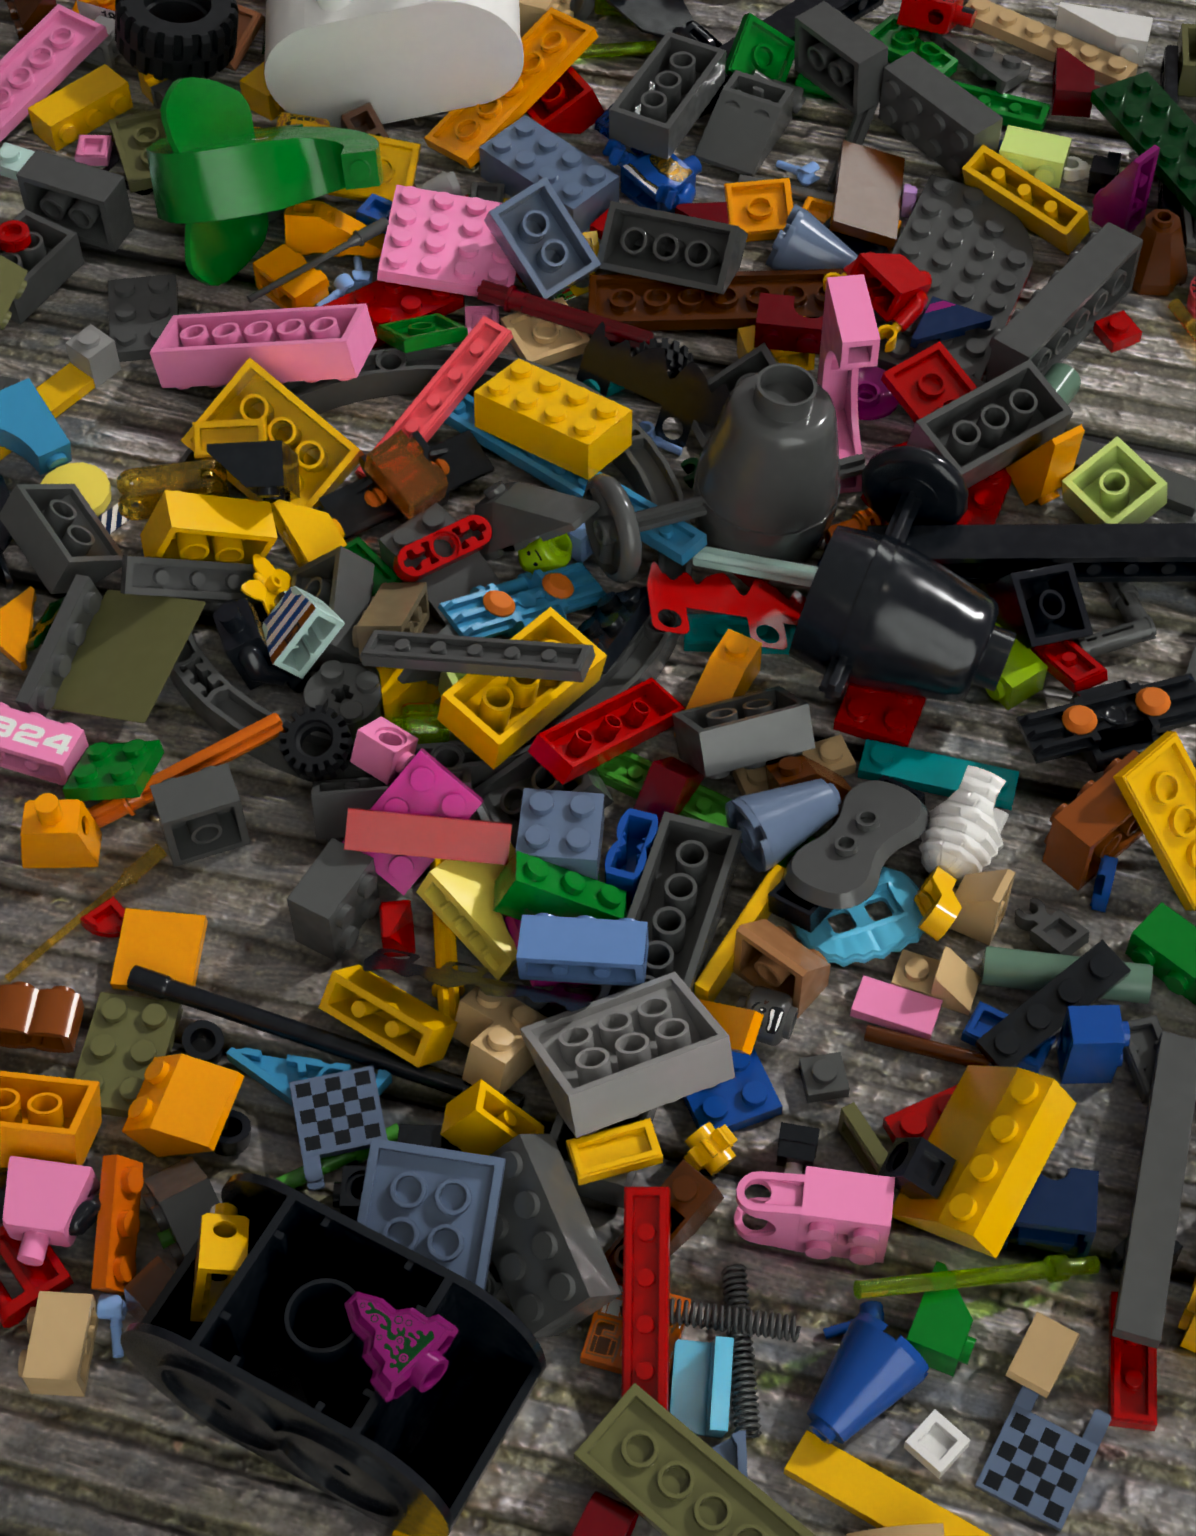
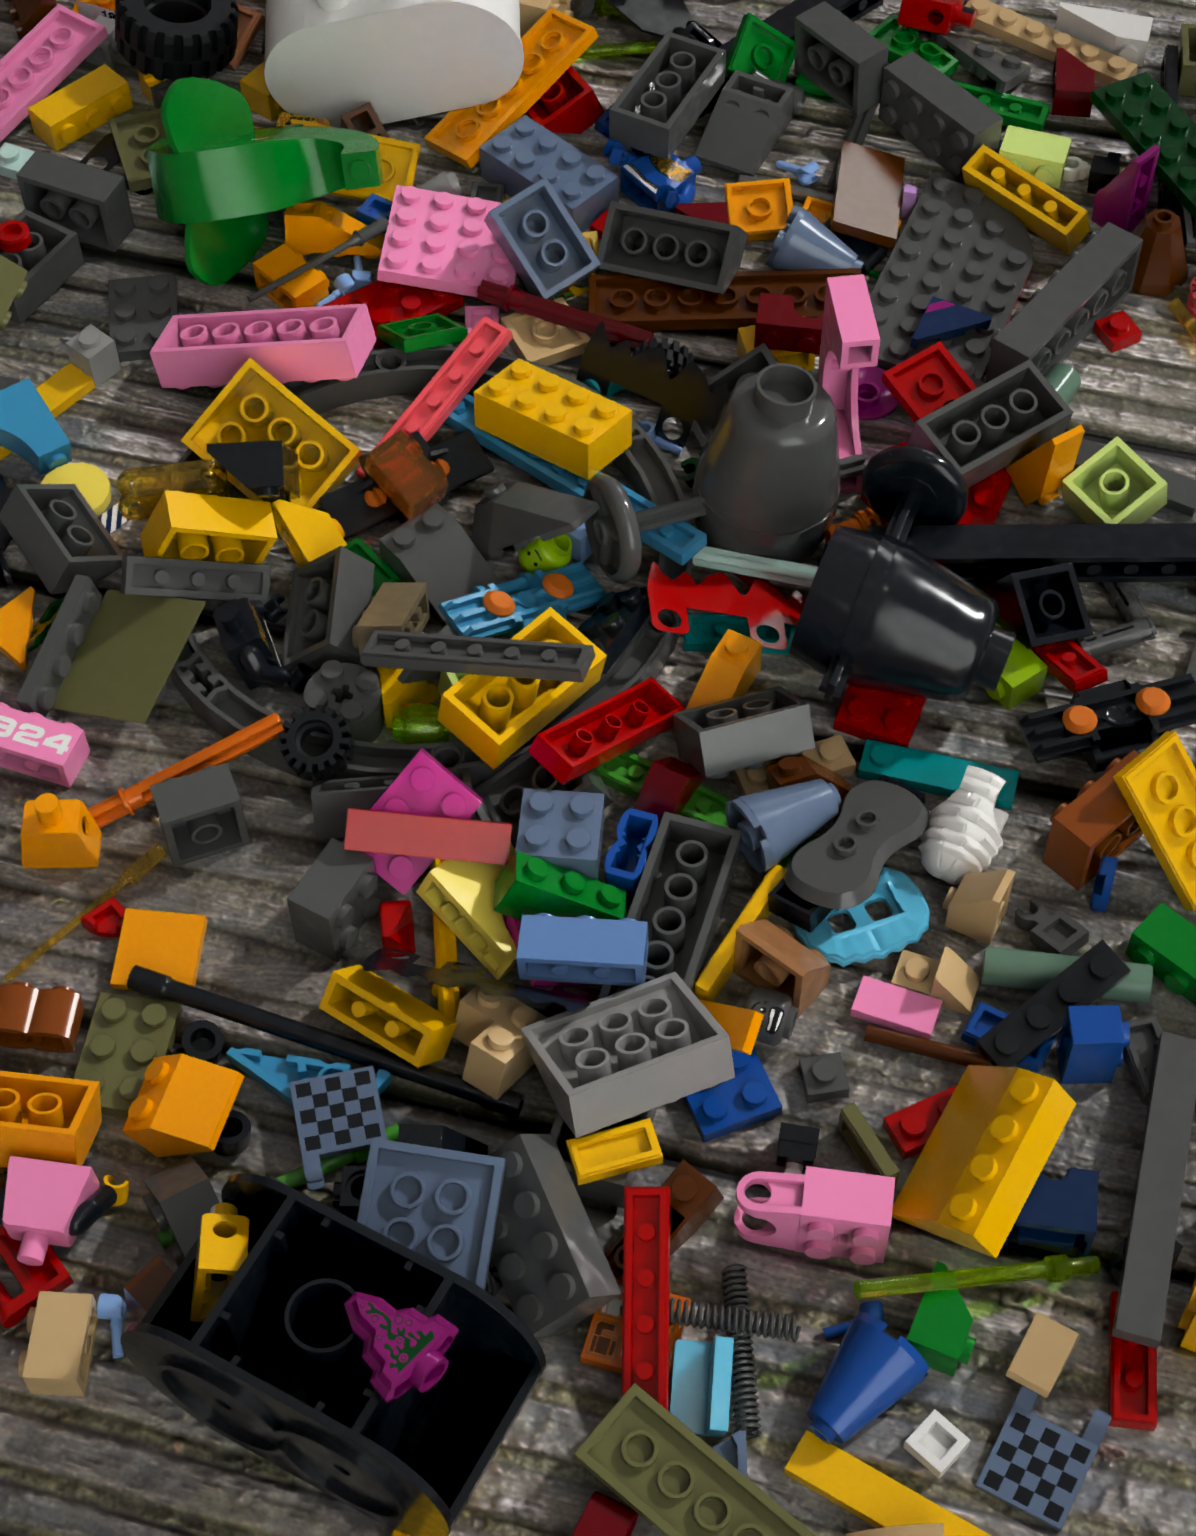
green plate [62,739,164,801] -> none
bright pink tile [74,135,113,166] -> none
orange plate [91,1154,144,1296] -> none
yellow tile [192,418,268,460] -> none
yellow piece [240,554,292,616] -> none
torso [262,586,345,679] -> none
bright pink brick [350,716,418,785] -> none
red beam [393,515,492,582] -> none
yellow brick [440,1079,545,1156] -> none
yellow gear [683,1122,738,1176] -> none
red torso [823,252,932,353] -> none
black brick [878,1137,956,1199] -> none
yellow piece [914,866,962,942] -> none

